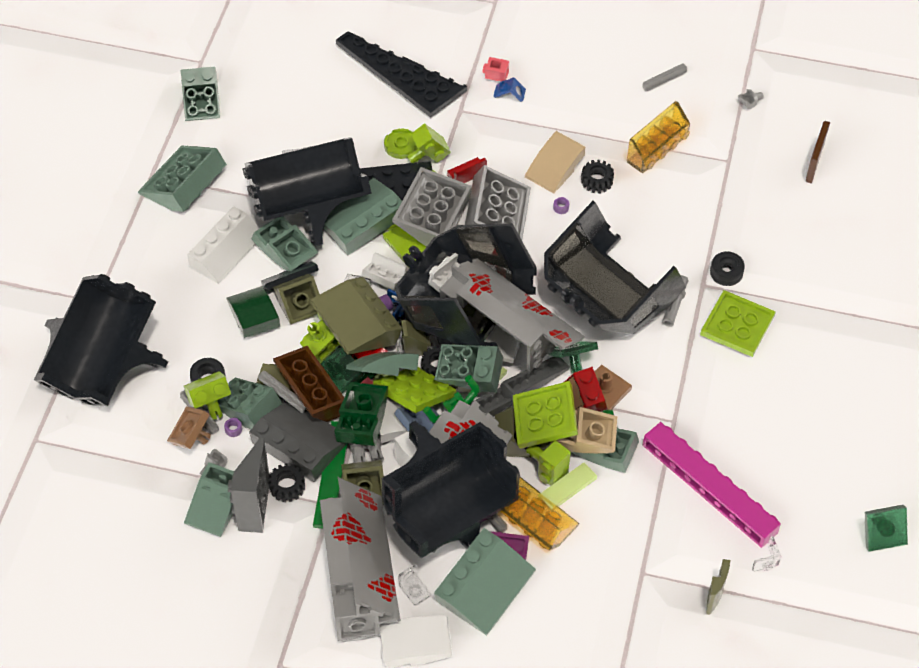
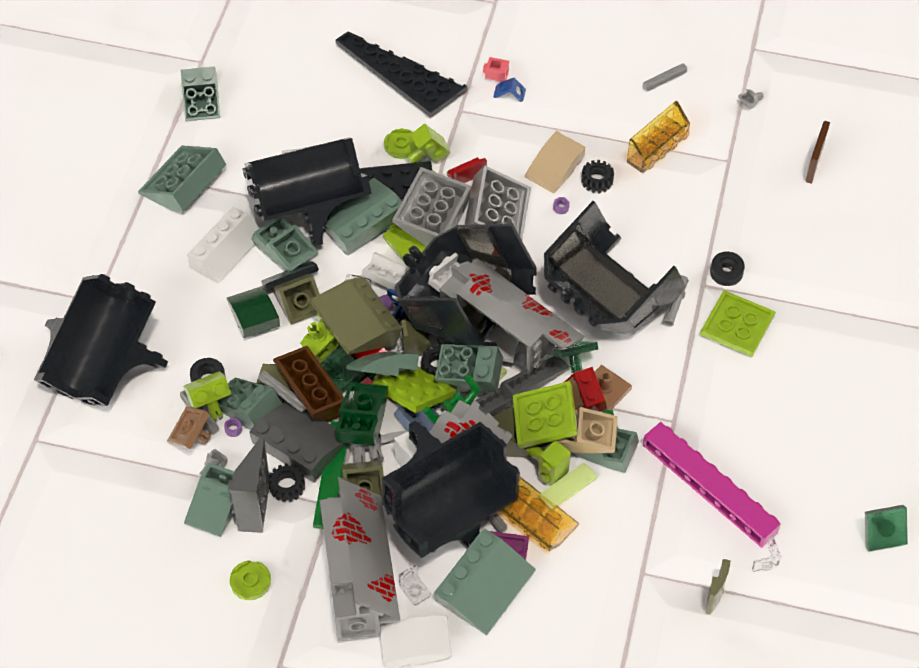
none -> lime tile [229,560,271,601]

